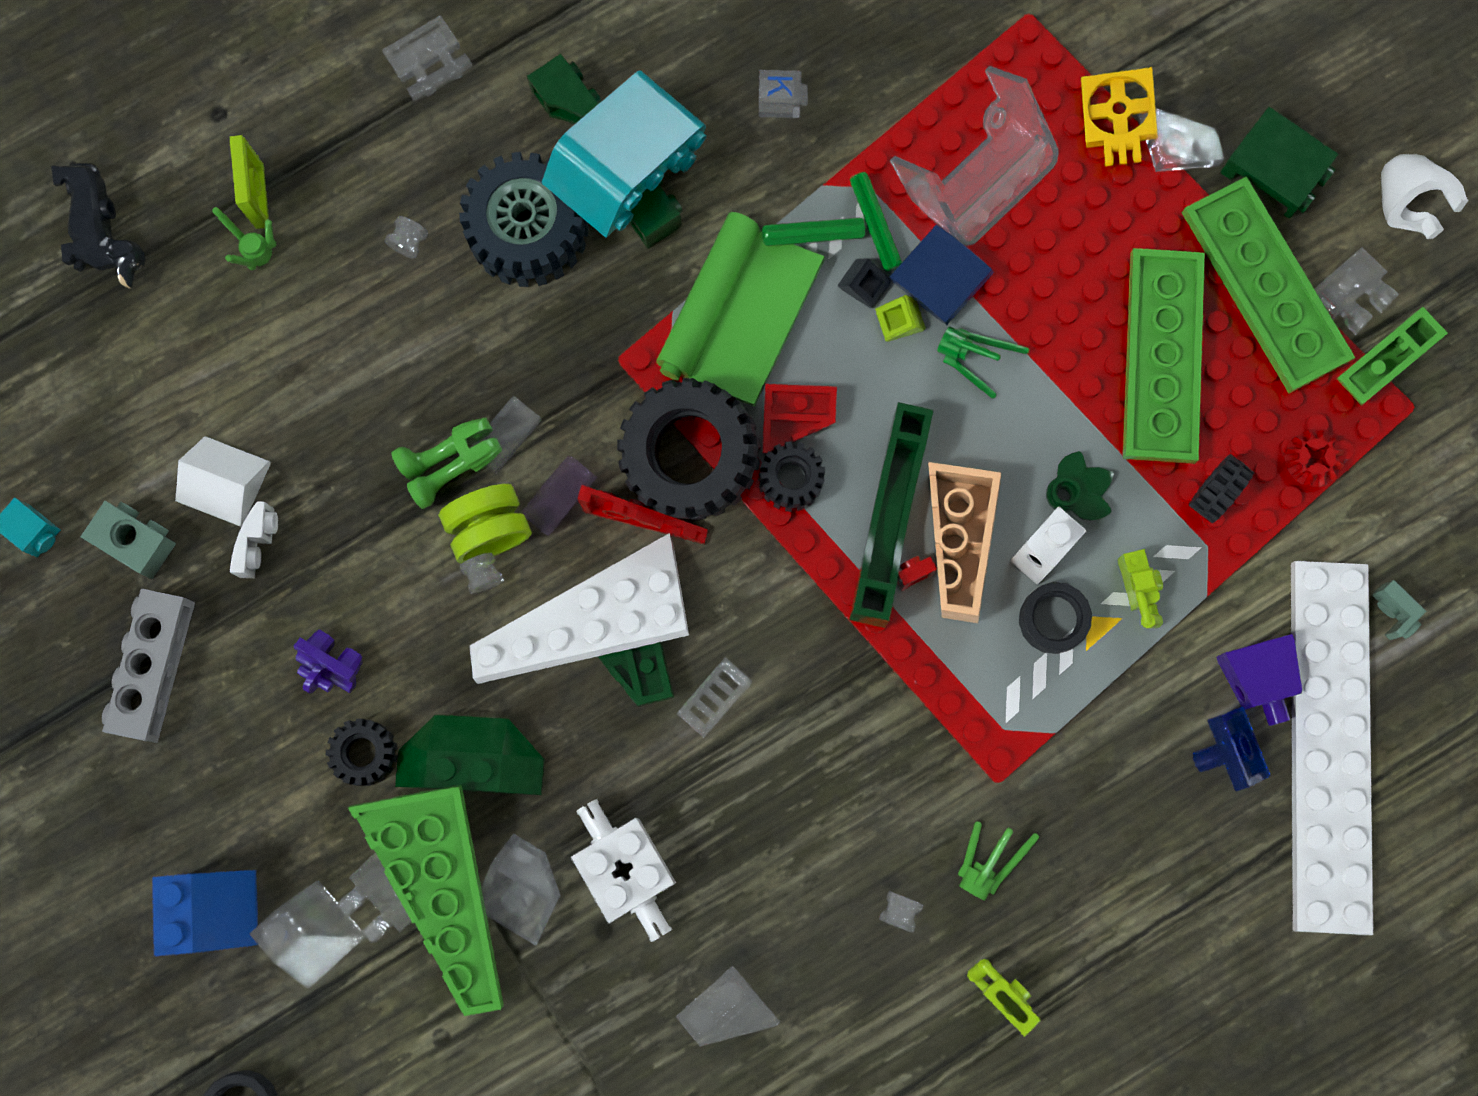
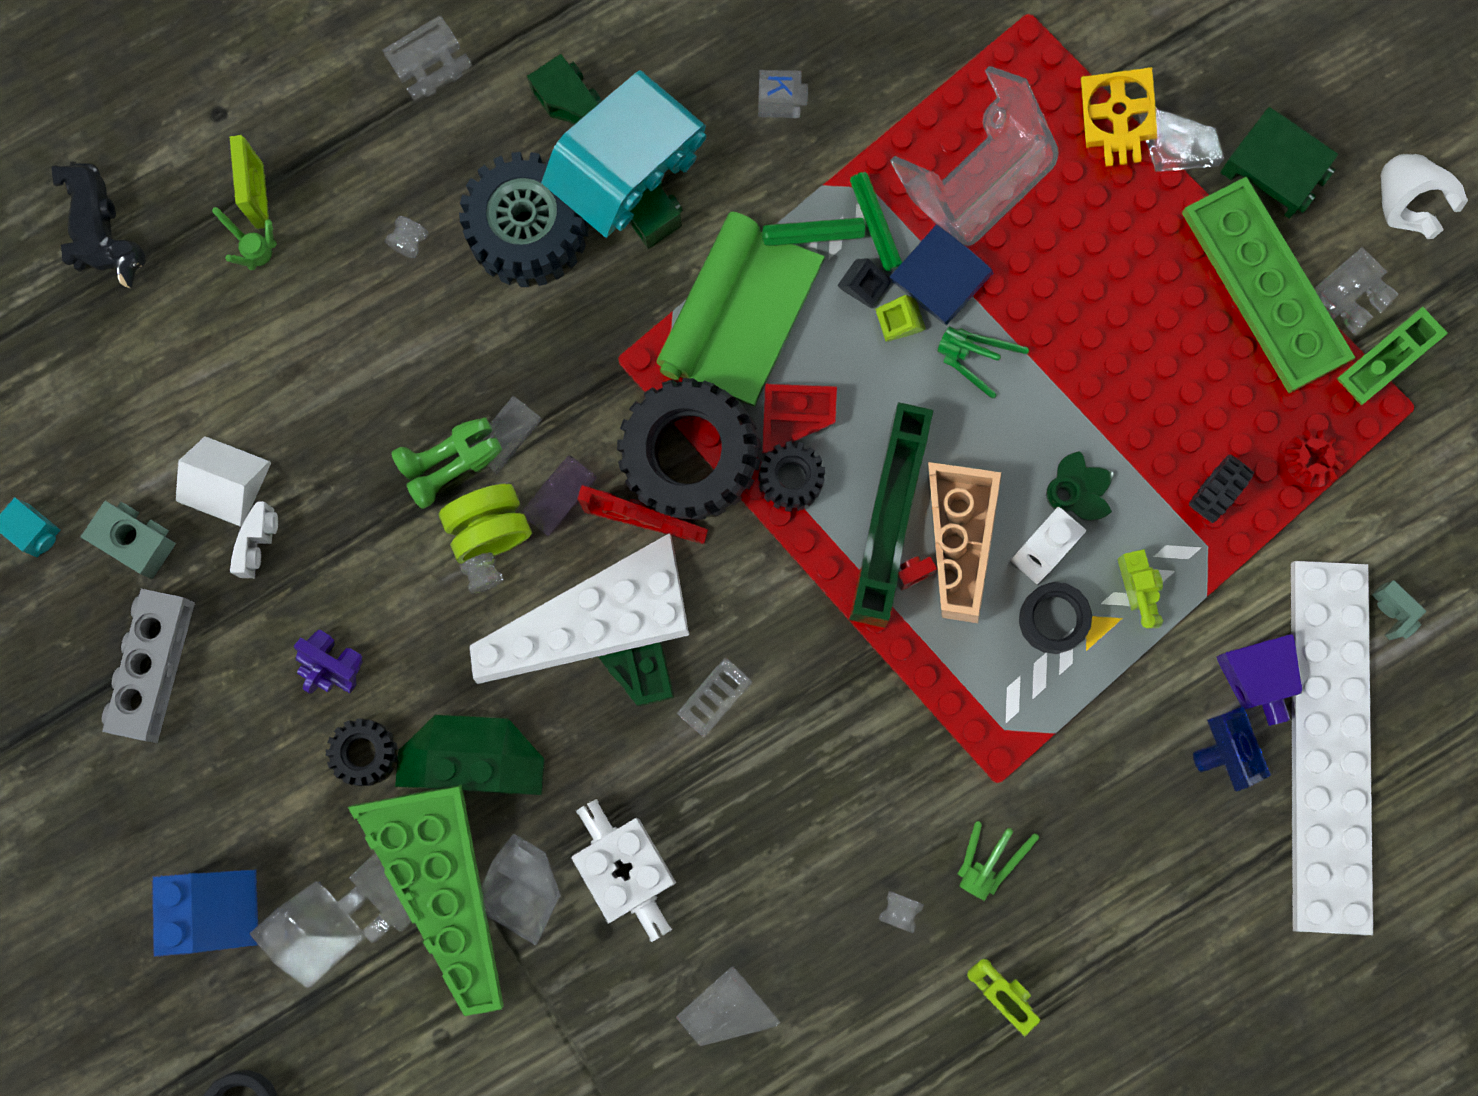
bright green plate [1123,248,1205,464] -> none

